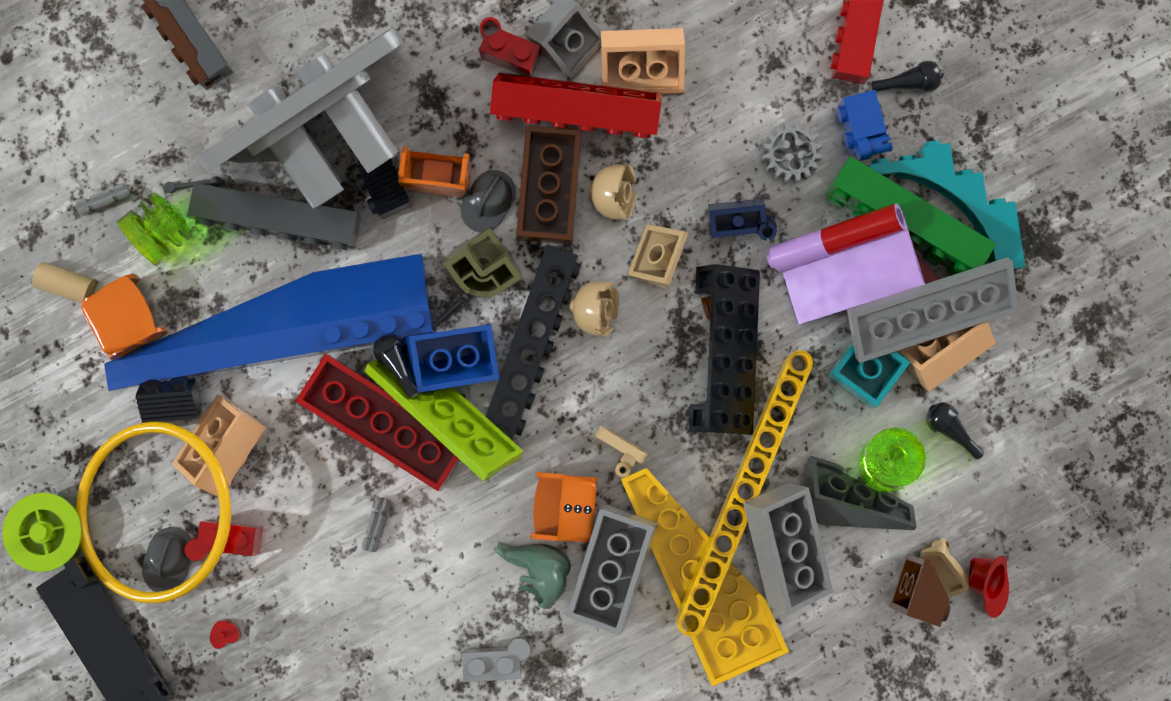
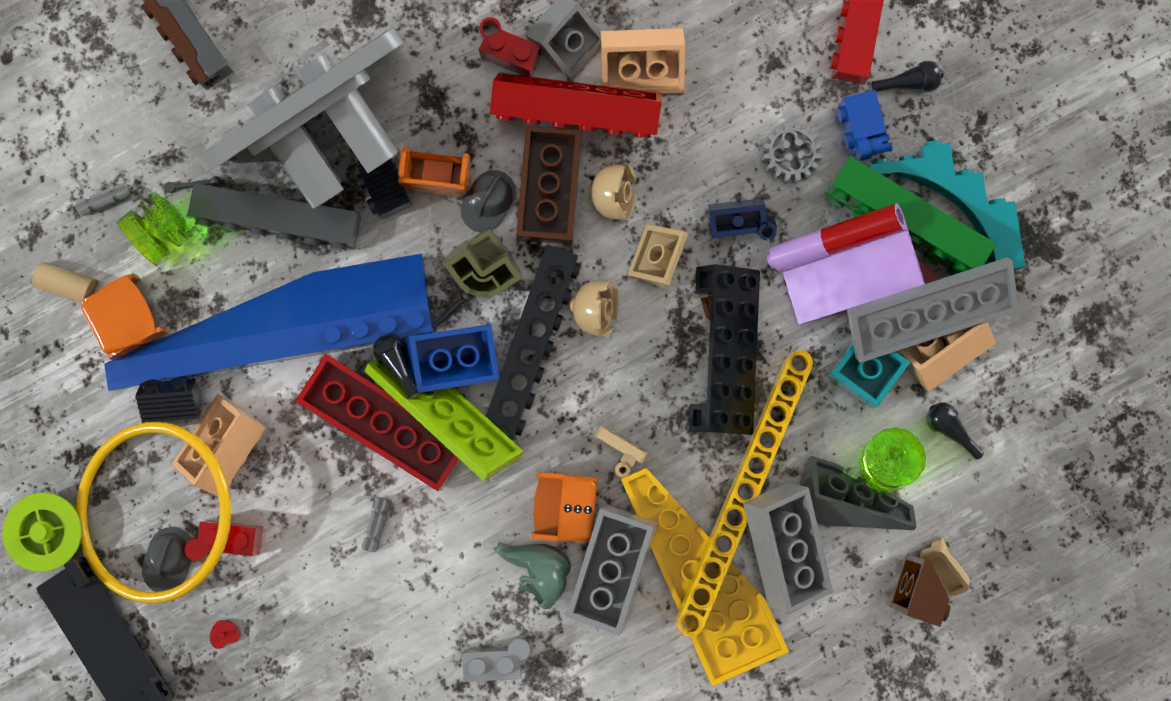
red piece [969,556,1009,618] -> none

